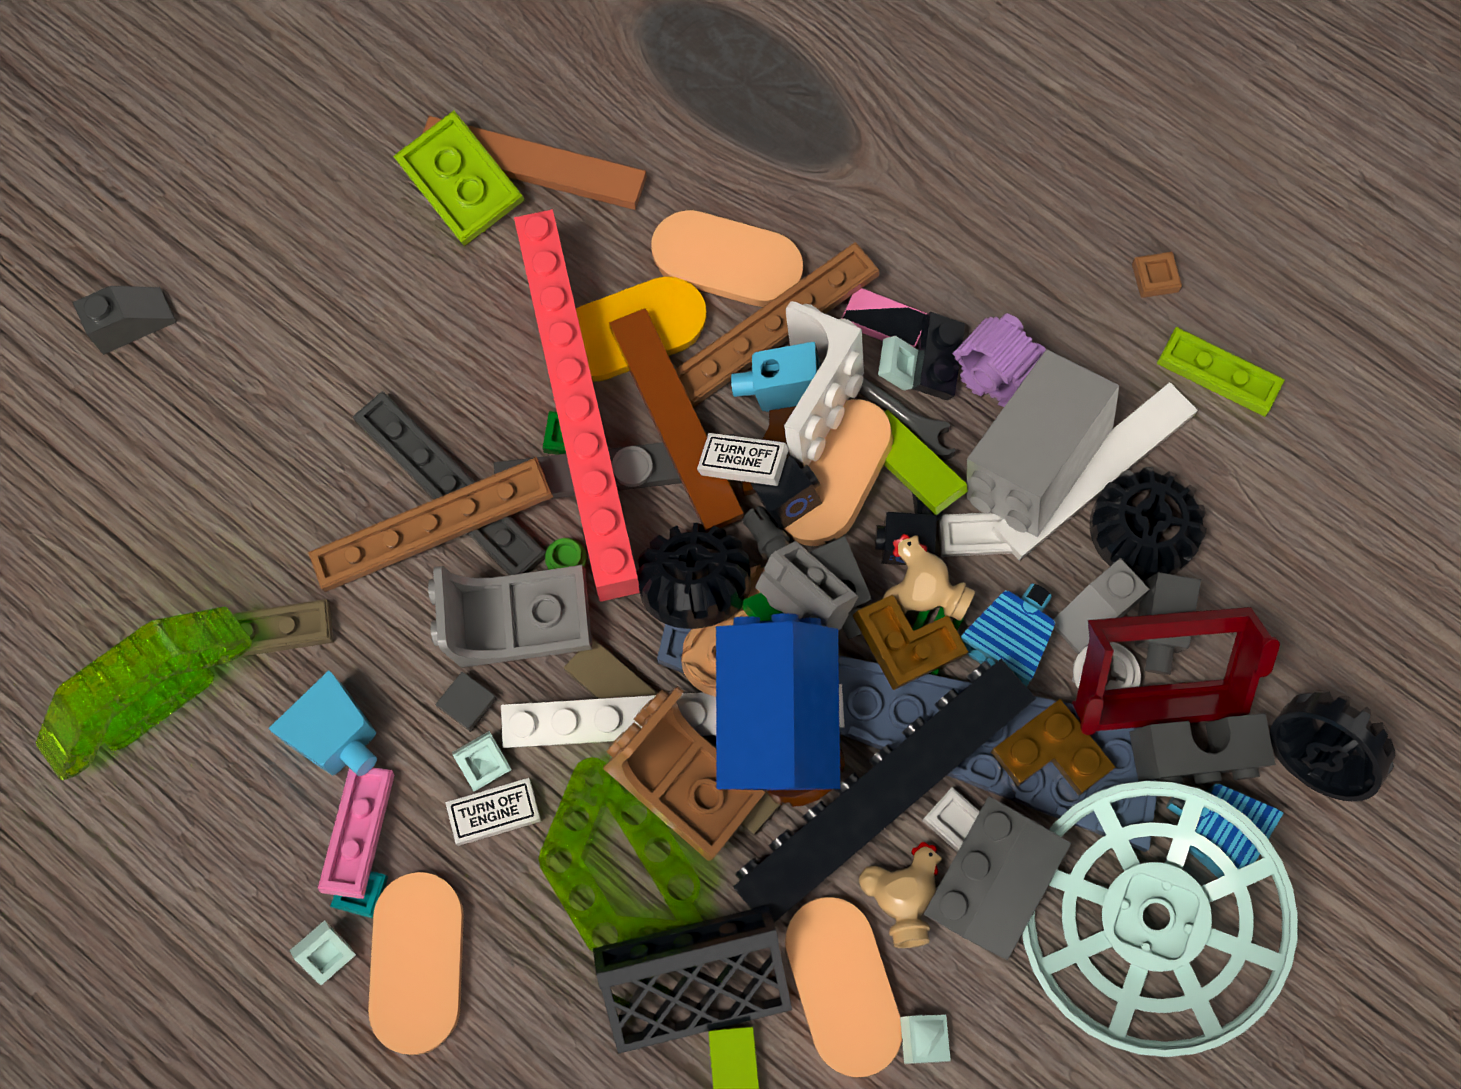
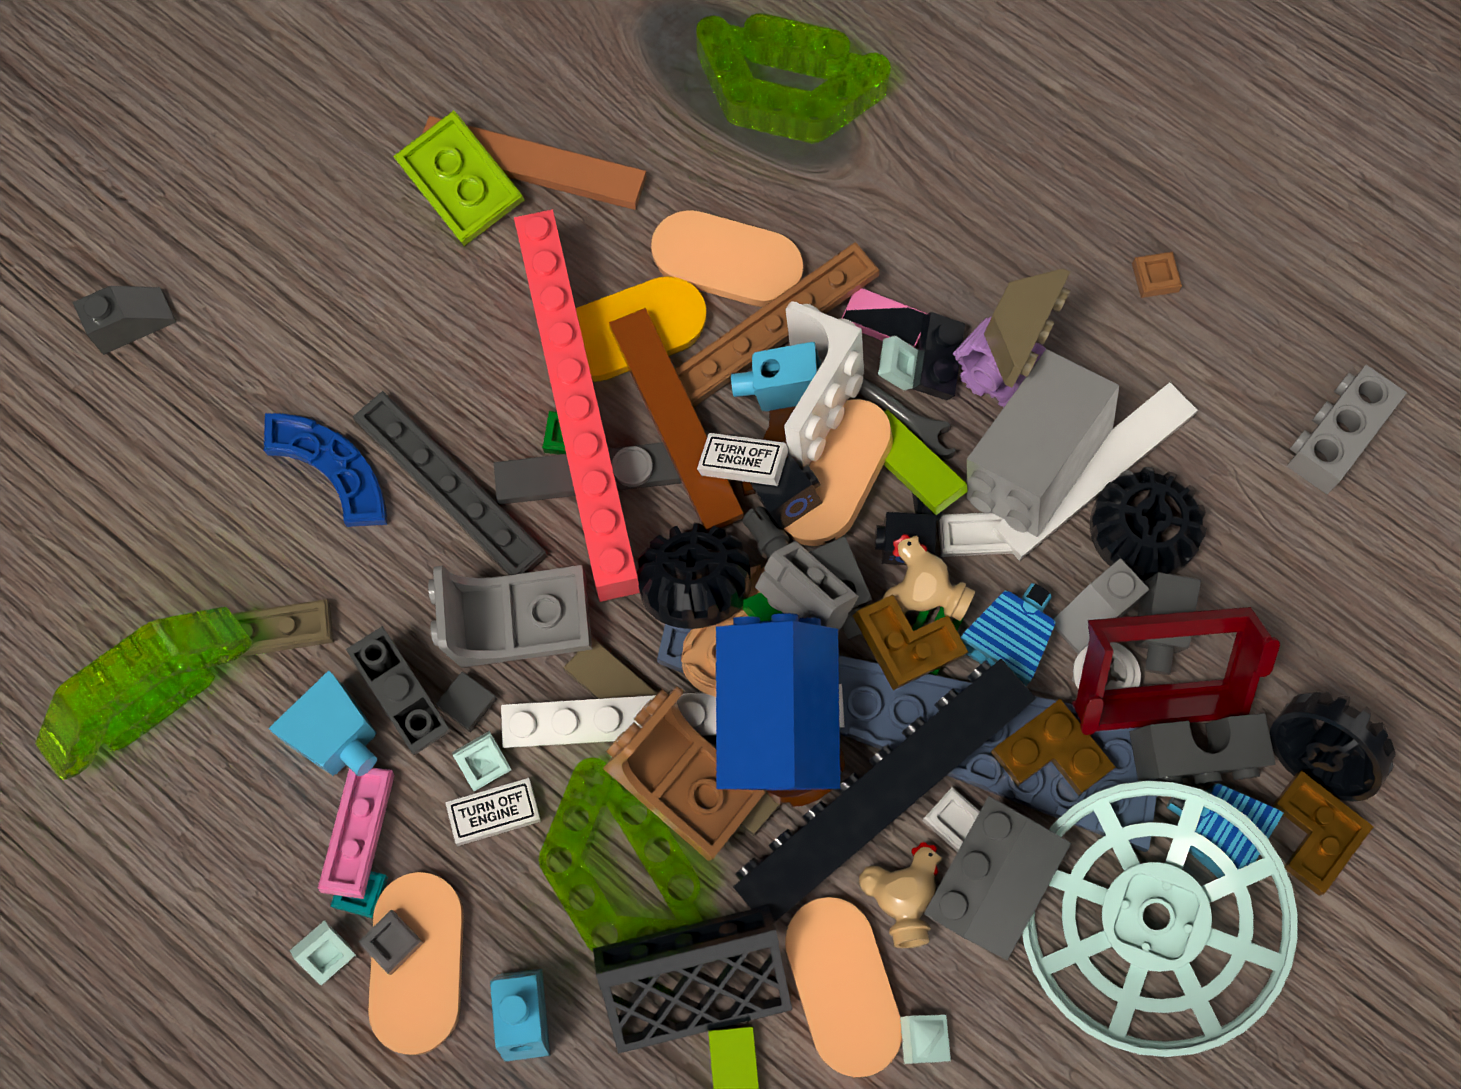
medium nougat tile [308,457,553,592] -> none
bright green plate [545,538,587,570] -> none
lime tile [1156,327,1285,417] -> none
none -> blue tile [264,413,387,527]
none -> dark grey slope [346,626,451,755]
none -> flat silver tile [358,910,424,975]
none -> medium azure torso [490,969,550,1062]
none -> clear neon green piece [696,13,891,143]
none -> dark tan slope [984,268,1070,388]
none -> pearl gold plate [1272,771,1374,896]
none -> light grey brick [1287,365,1407,494]

